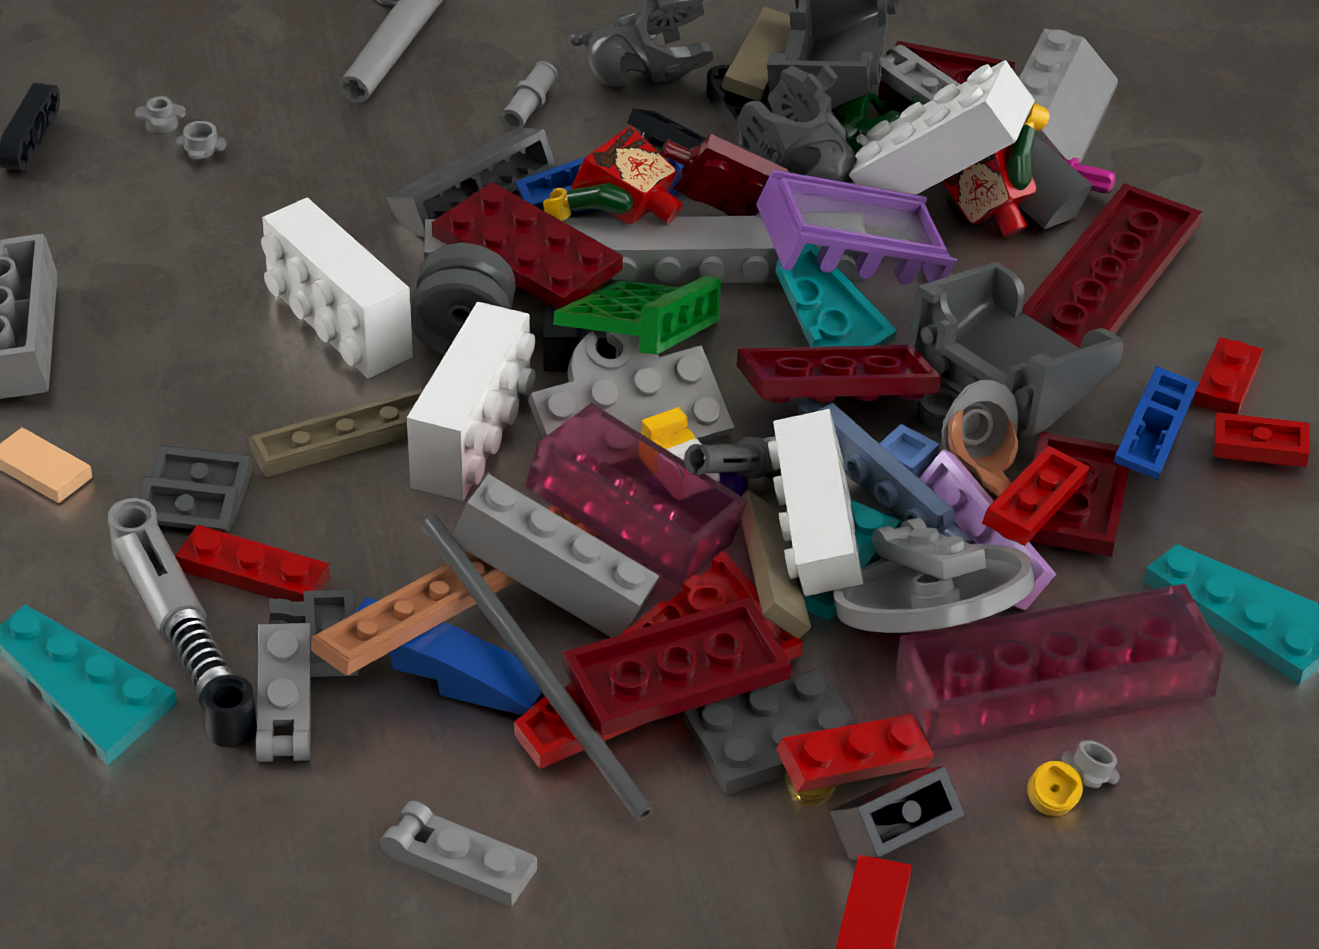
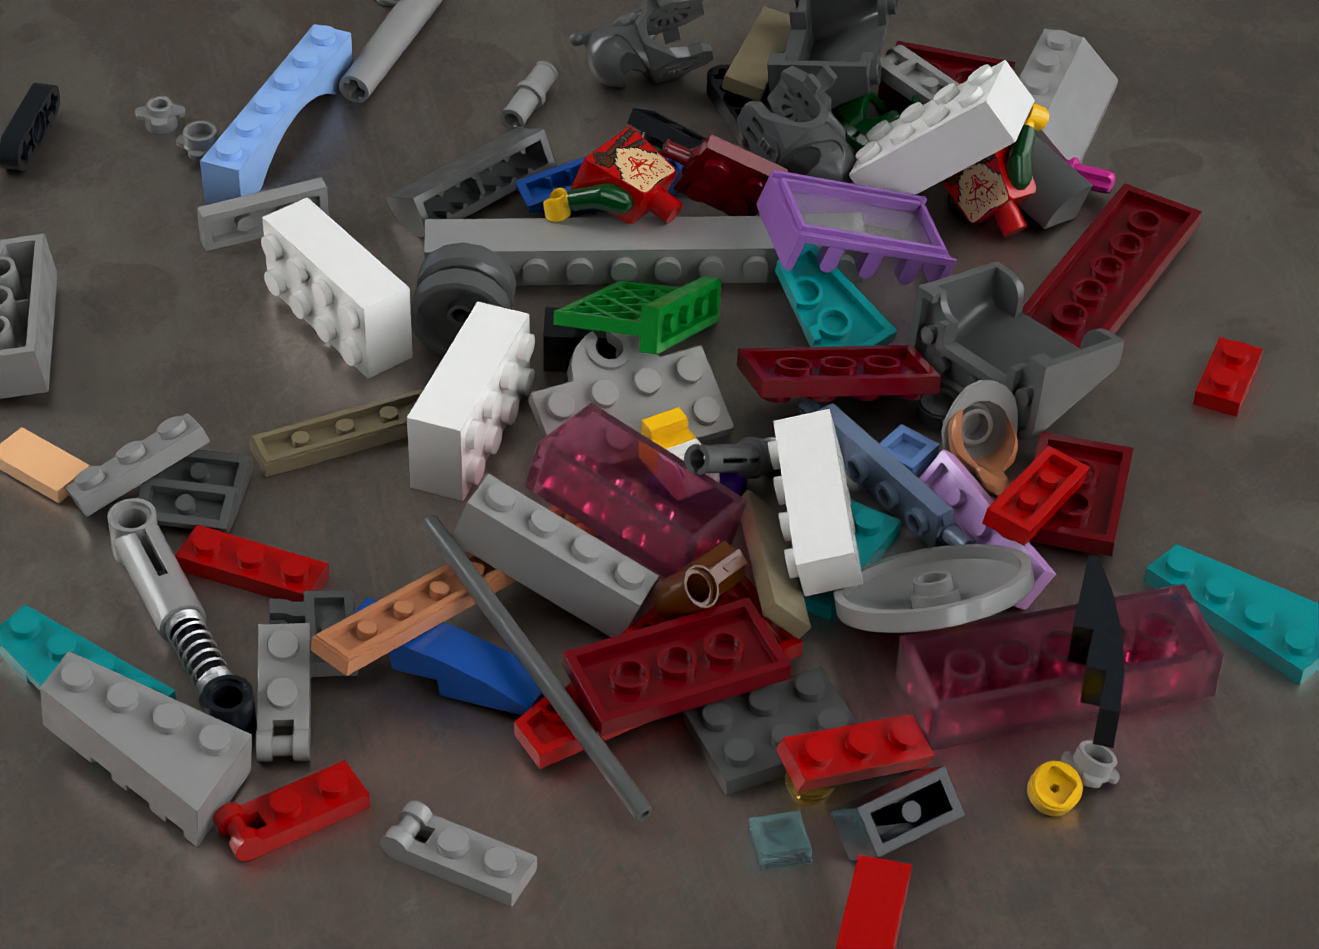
dark red plate [431,182,623,309] -> none
light grey plate [872,518,986,580] -> none
blue slope [1113,366,1198,480] -> none
red plate [1213,412,1310,467] -> none
none -> light grey wedge [40,651,252,848]
none -> light grey plate [65,413,210,517]
none -> light grey plate [197,177,329,251]
none -> light blue arch [200,24,353,204]
none -> red plate [213,760,370,862]
none -> reddish brown piece [652,541,748,620]
none -> clear light blue tile [748,811,812,871]
none -> black slope [1067,555,1125,748]

